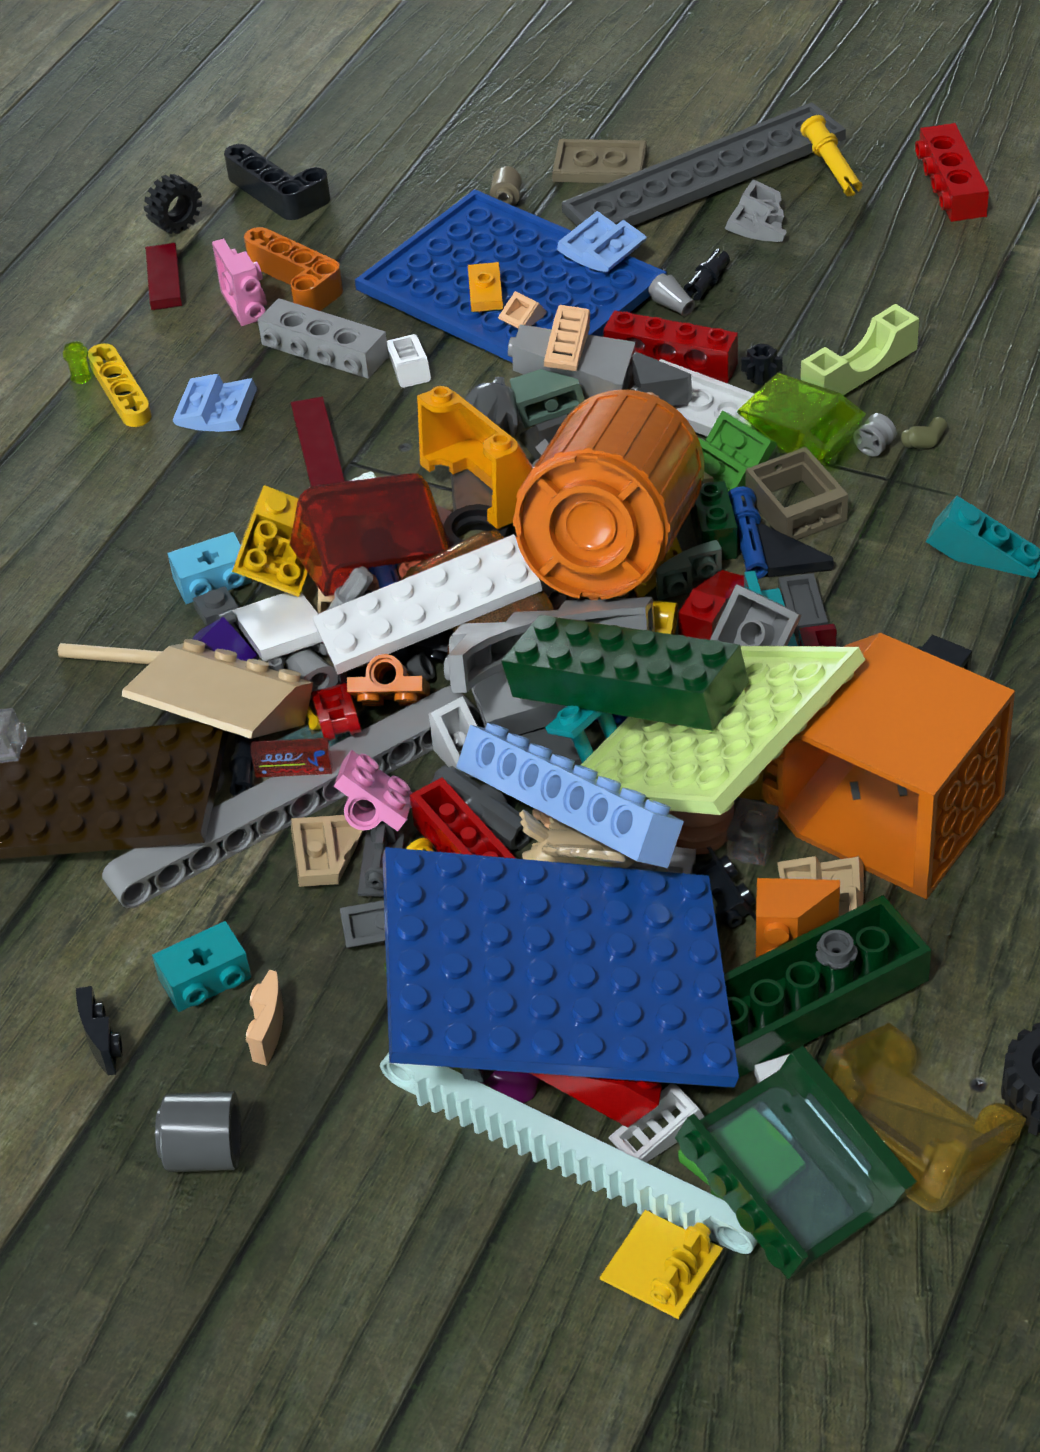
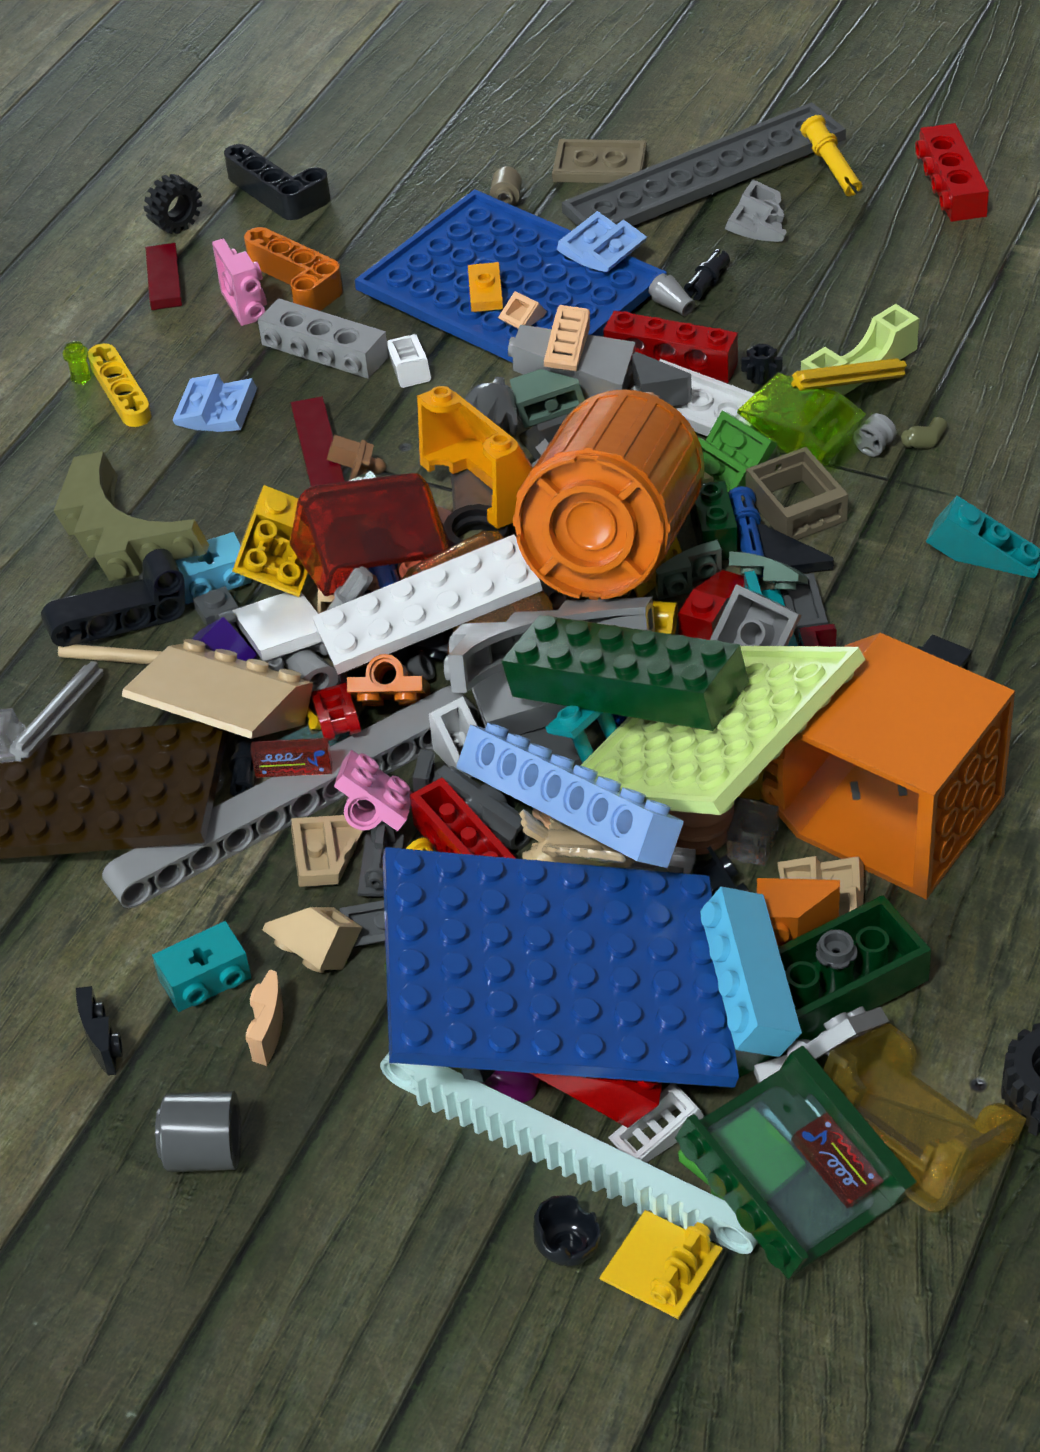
none -> light grey axle [9,661,104,762]
none -> black beam [41,549,185,647]
none -> olive arch [54,451,209,581]
none -> tan slope [262,907,362,973]
none -> medium nougat piece [327,435,386,485]
none -> dark grey tile [412,749,436,792]
none -> black hair [533,1195,602,1267]
none -> medium azure brick [700,886,802,1057]
none -> sand green slope [729,551,808,590]
none -> light grey plate [787,1006,889,1060]
none -> yellow axle [791,358,907,391]
none -> clear red tile [791,1112,884,1209]

